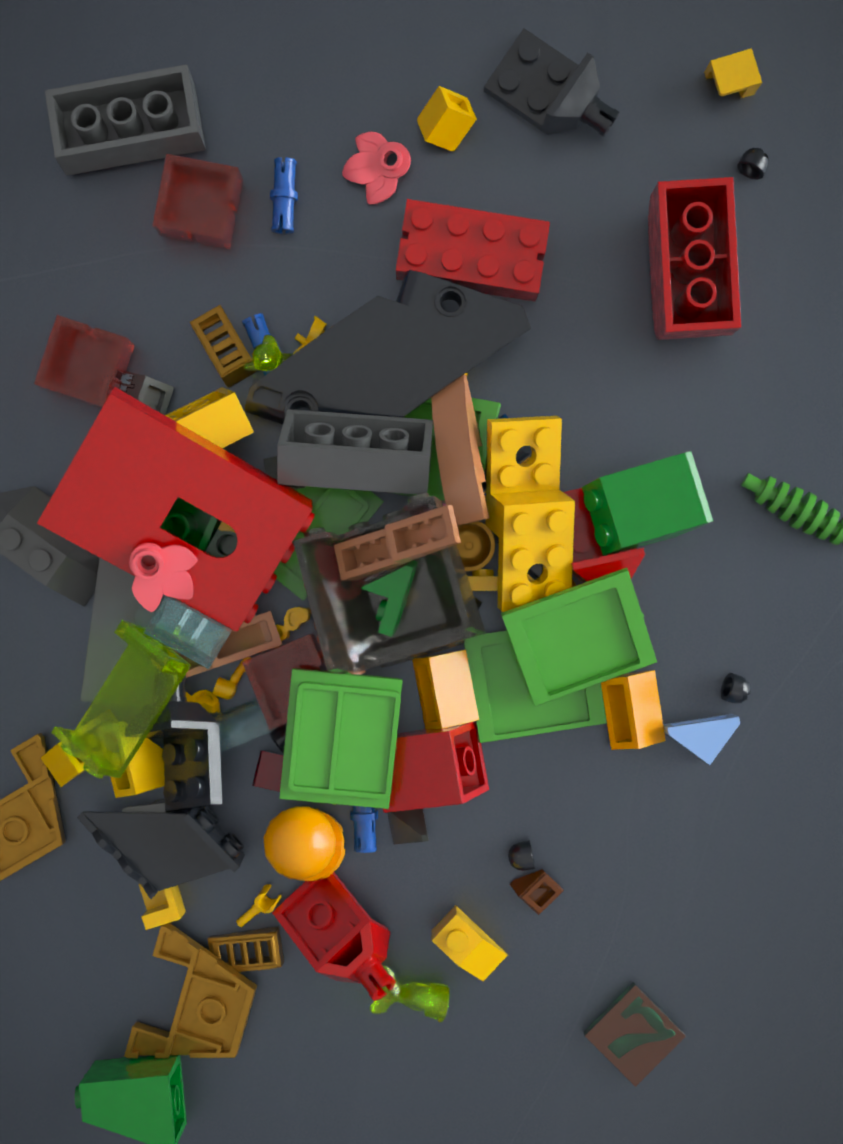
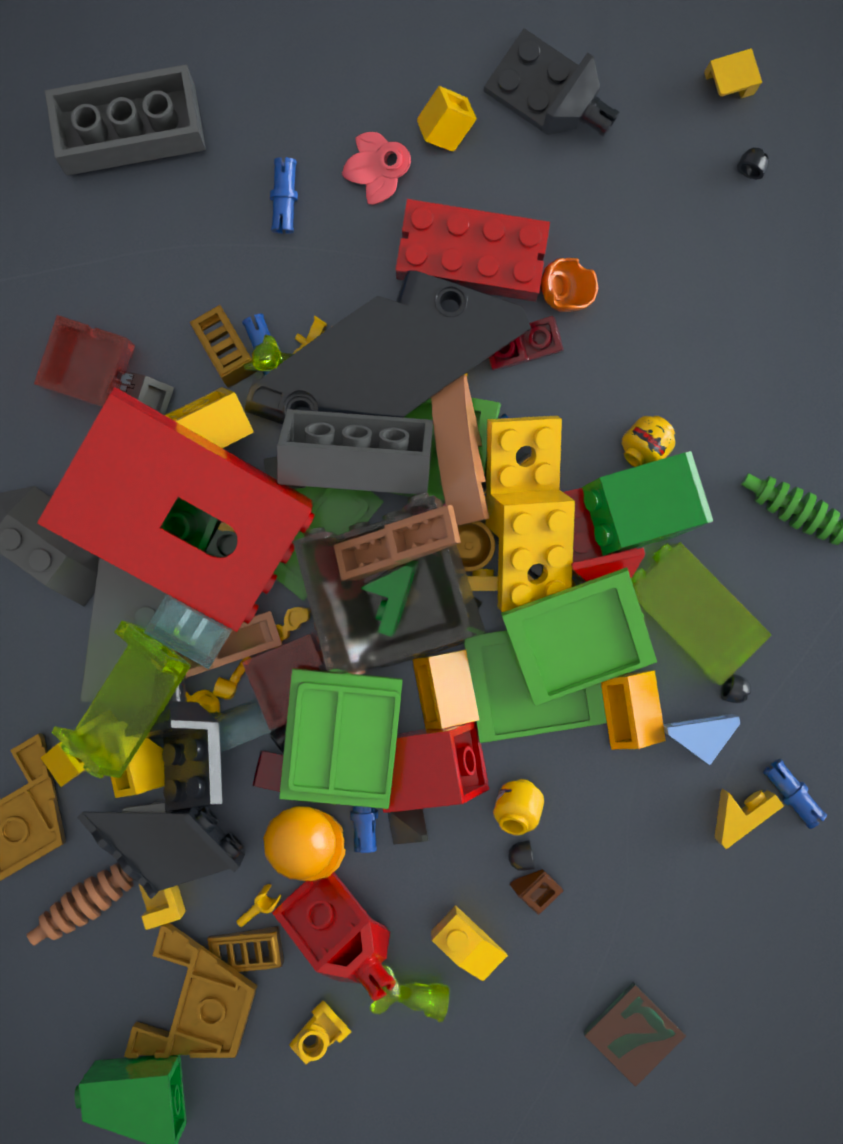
coral plate [129,543,198,612] -> none
clear red piece [152,154,243,249] -> none
red brick [648,177,741,340] -> none
none -> nougat piece [27,863,134,946]
none -> yellow plate [289,1000,352,1065]
none -> dark red slope [489,315,564,371]
none -> yellow head [493,779,544,835]
none -> orange hair [540,258,599,312]
none -> yellow head [622,415,675,467]
none -> clear neon green panel [631,542,772,686]
none -> yellow slope [715,788,784,849]
none -> blue pin [763,759,827,829]

